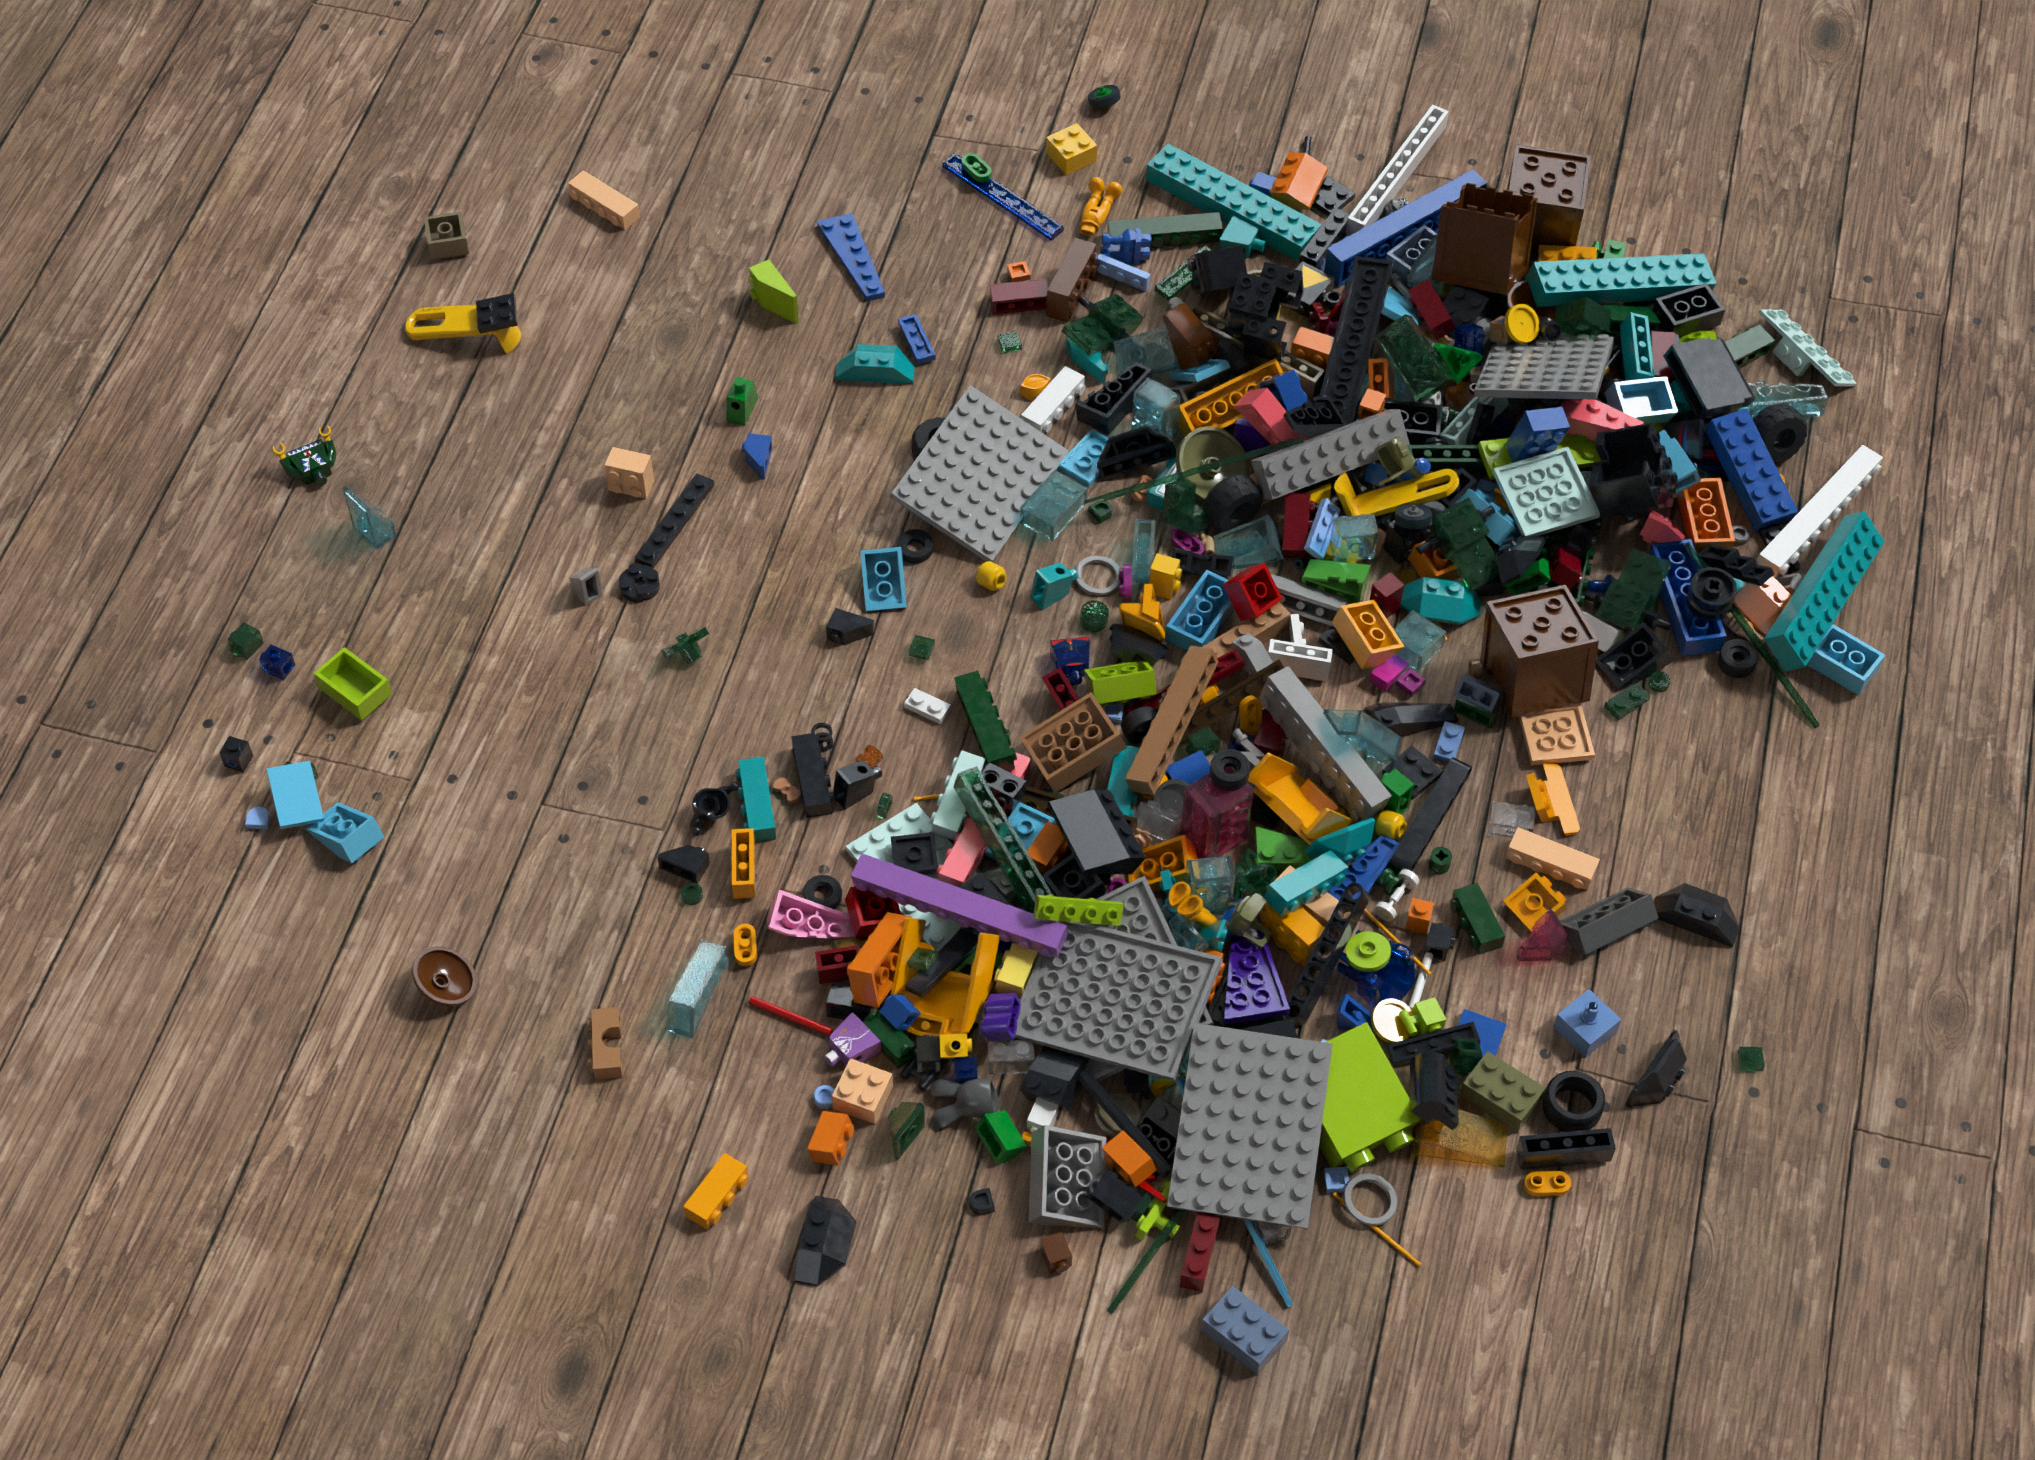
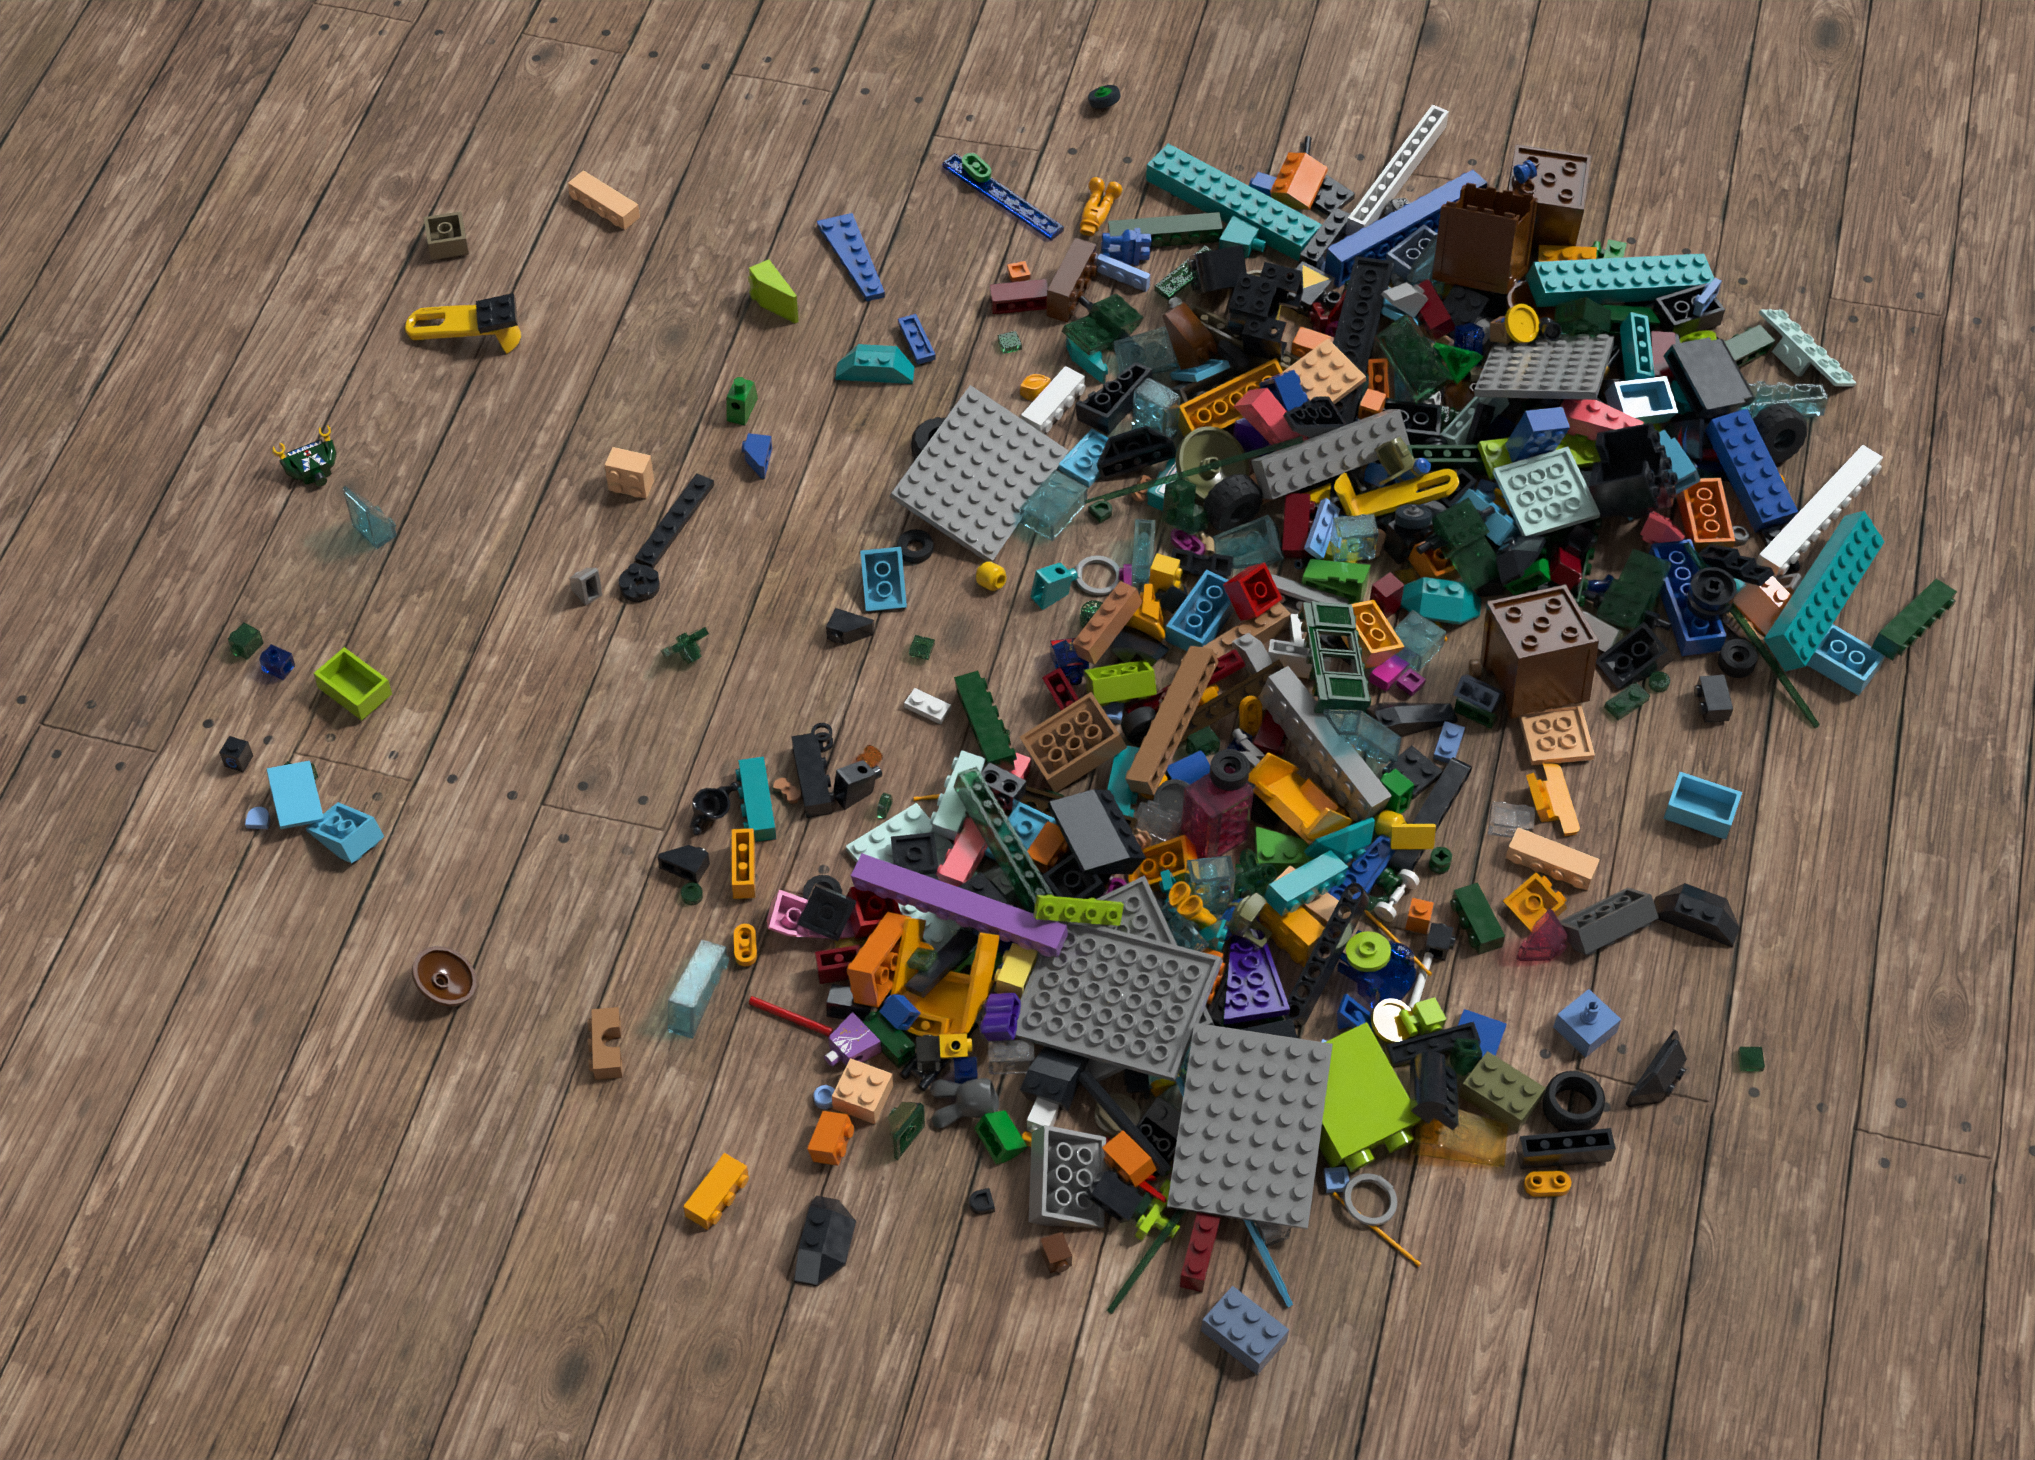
yellow brick [1046,123,1097,175] -> none
none -> black plate [797,883,856,941]
none -> nougat brick [1072,581,1142,665]
none -> black panel [1155,585,1188,614]
none -> light nougat plate [1282,339,1366,404]
none -> dark green window [1298,601,1371,716]
none -> clear green arm [1365,895,1389,911]
none -> light grey slope [1381,282,1428,317]
none -> yellow slope [1389,824,1436,849]
none -> blue wheel [1513,160,1537,184]
none -> medium azure piece [1663,772,1742,840]
none -> medium blue plate [1693,278,1722,317]
none -> black brick [1694,675,1733,723]
none -> dark green brick [1871,578,1957,661]

